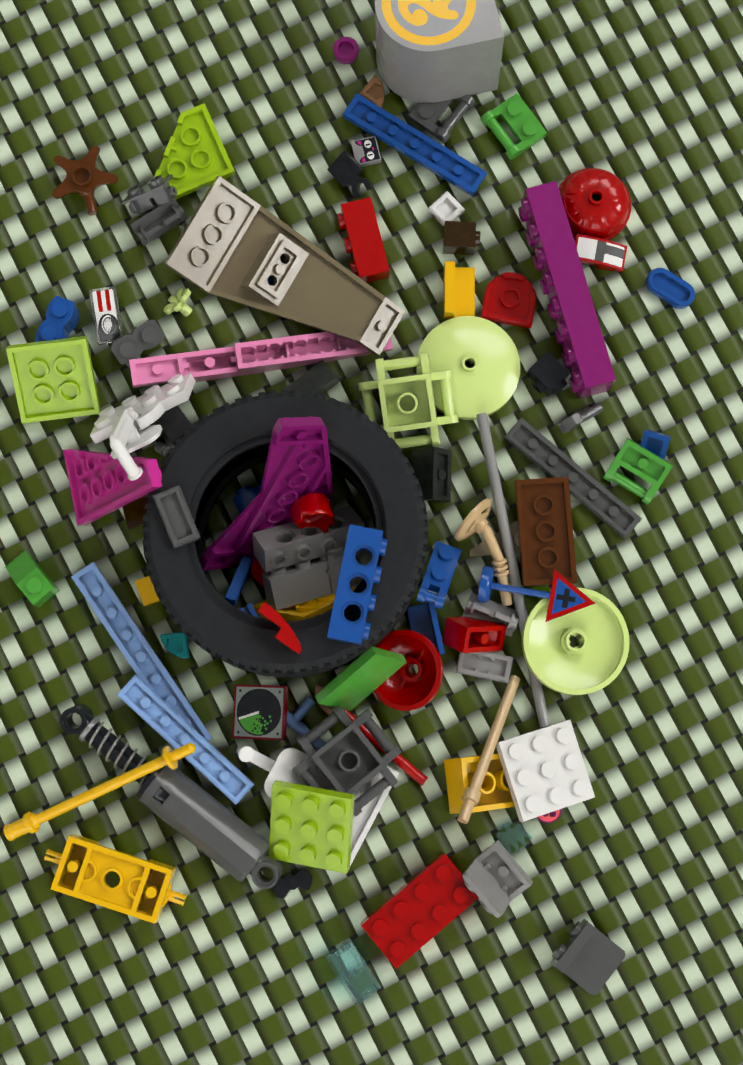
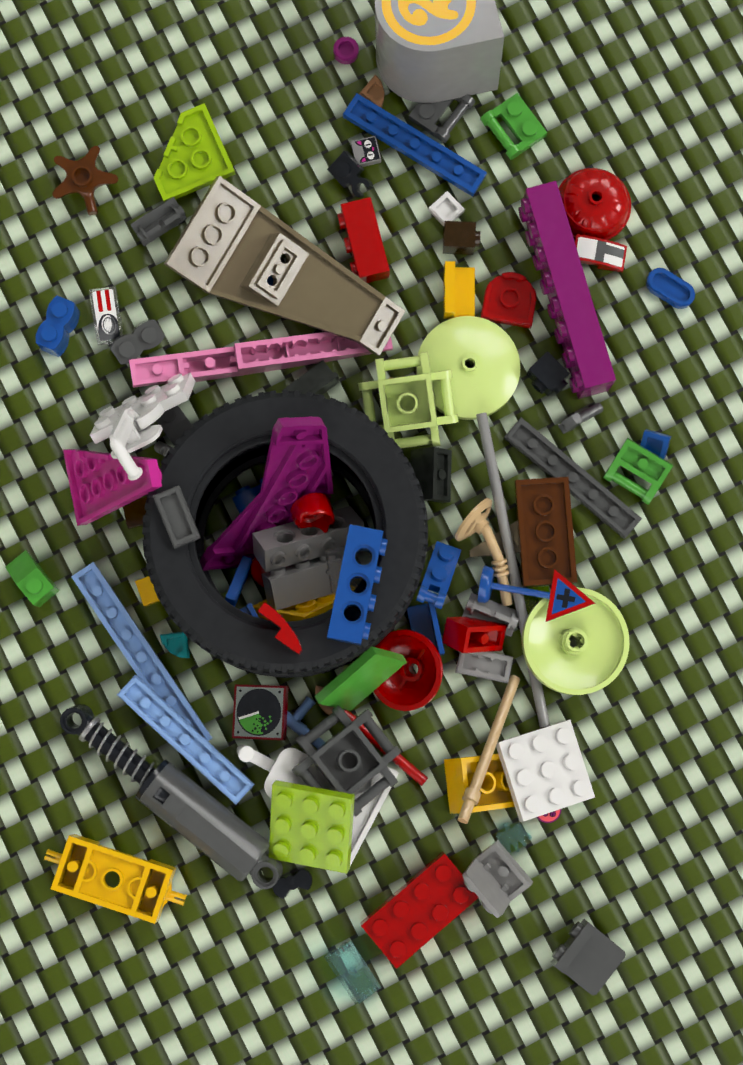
yellow bar [3,743,196,841] -> none
lime plate [6,336,101,424] -> none
dark grey hinge [122,174,177,214] -> none
yellowish green plant [163,288,192,317] -> none

